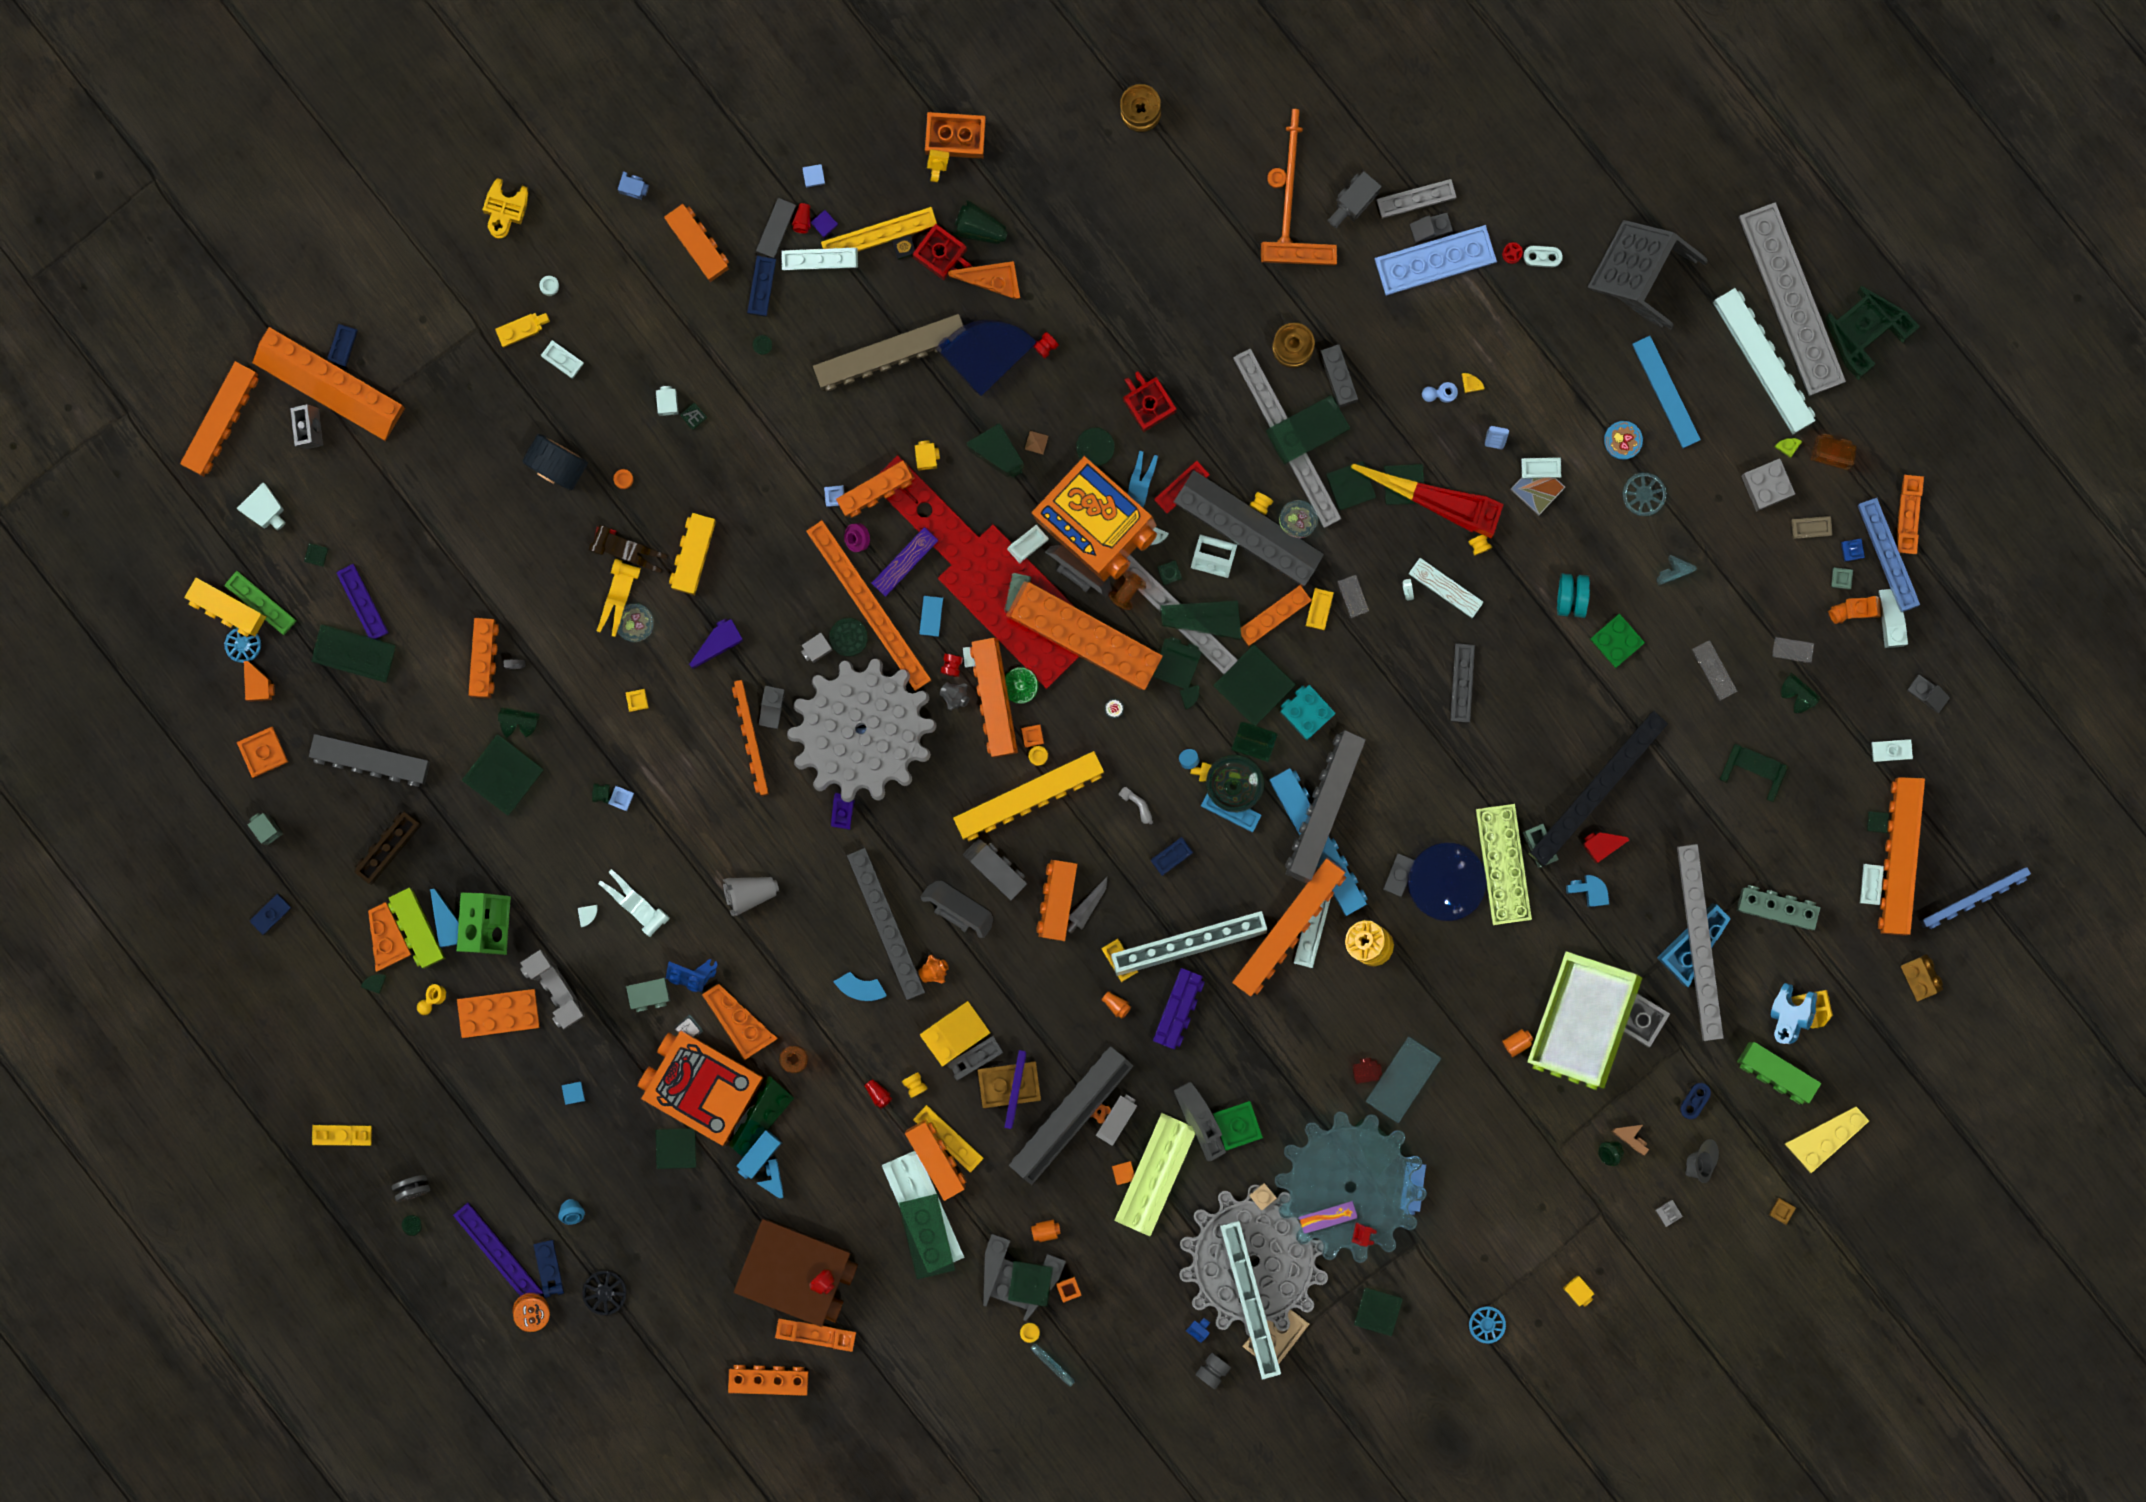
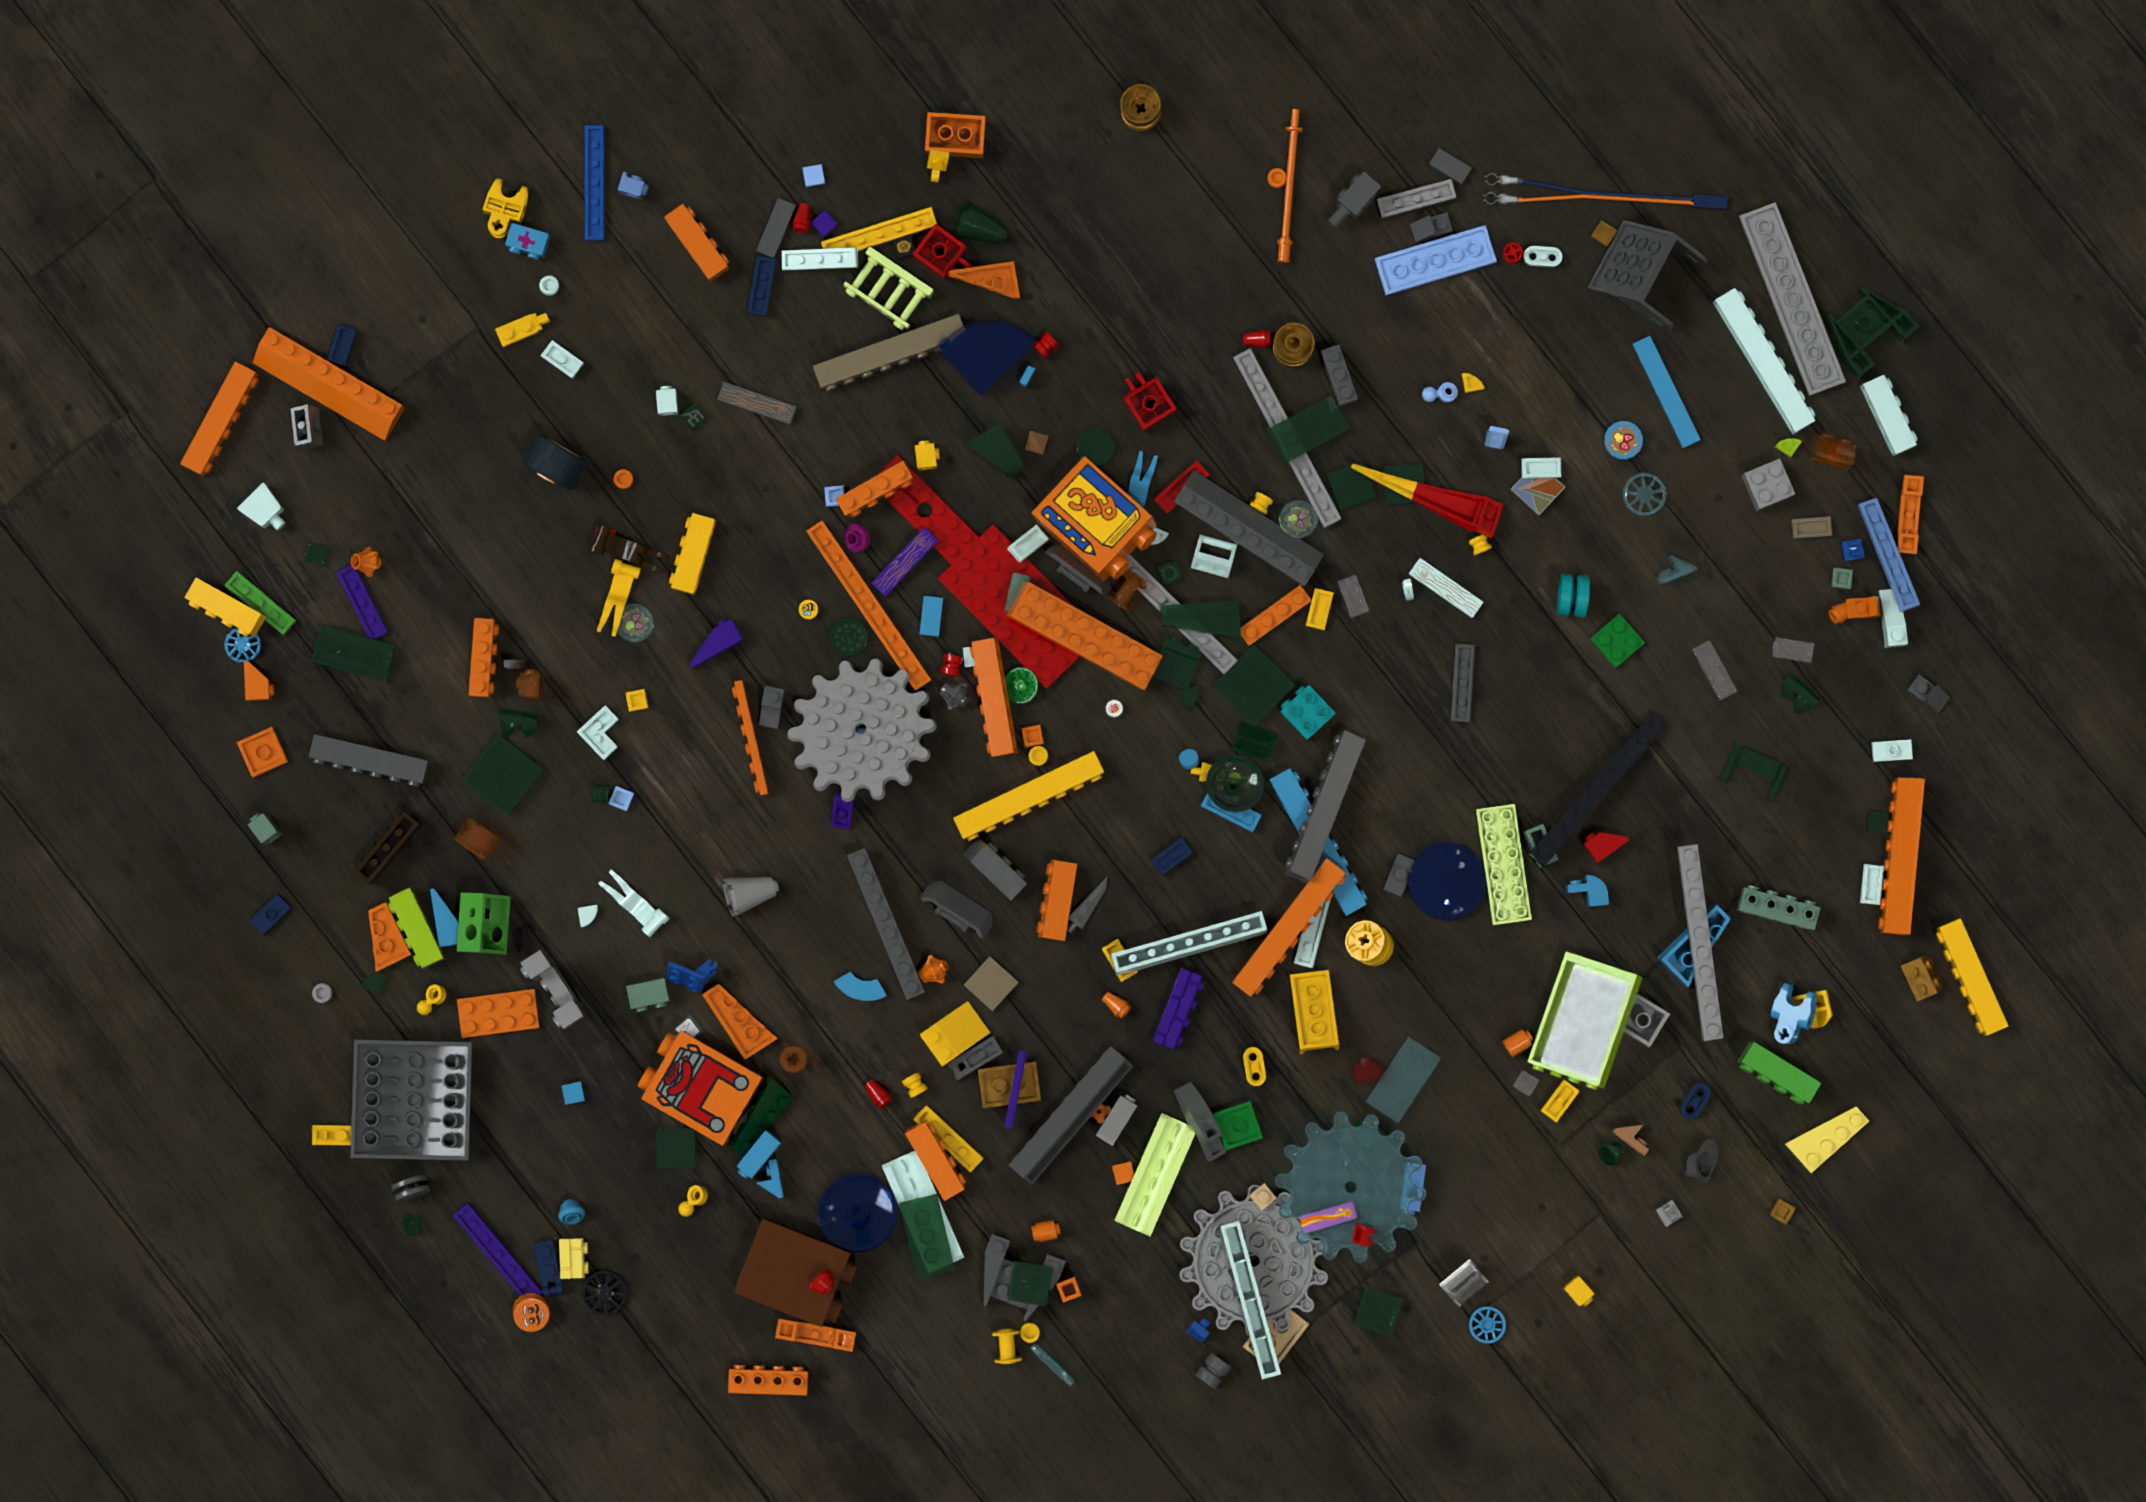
clear green plate [753,335,772,355] -> none
light grey brick [801,633,833,663] -> none
light grey piece [1119,787,1153,824] -> none
orange plate [1261,242,1337,265] -> none
medium blue plate [1920,867,2031,929] -> none
none -> light grey tile [312,983,333,1003]
none -> dark grey slope [350,1040,472,1160]
none -> orange rock [351,547,381,577]
none -> clear orange brick [454,817,501,861]
none -> dark azure brick [505,223,551,260]
none -> clear orange brick [516,670,544,700]
none -> light yellow brick [559,1238,589,1279]
none -> light aqua plate [577,705,619,760]
none -> blue tile [585,125,605,241]
none -> yellow plate [678,1185,708,1217]
none -> dark grey tile [717,381,797,425]
none -> tile [799,600,818,620]
none -> clear blue dish [818,1174,897,1253]
none -> yellowish green fence [843,246,934,330]
none -> dark tan tile [964,956,1019,1011]
none -> yellow hose [992,1329,1022,1364]
none -> dark azure tile [1020,366,1035,388]
none -> red cone [1243,329,1272,348]
none -> yellow plate [1243,1047,1266,1086]
none -> yellow plate [1290,970,1339,1055]
none -> dark grey tile [1429,148,1472,185]
none -> clear piece [1439,1259,1489,1306]
none -> piece [1483,173,1728,210]
none -> clear tile [1512,1070,1540,1097]
none -> yellow plate [1540,1079,1580,1123]
none -> pearl gold tile [1591,220,1618,248]
none -> light aqua brick [1860,375,1917,456]
none -> yellow brick [1935,918,2008,1036]

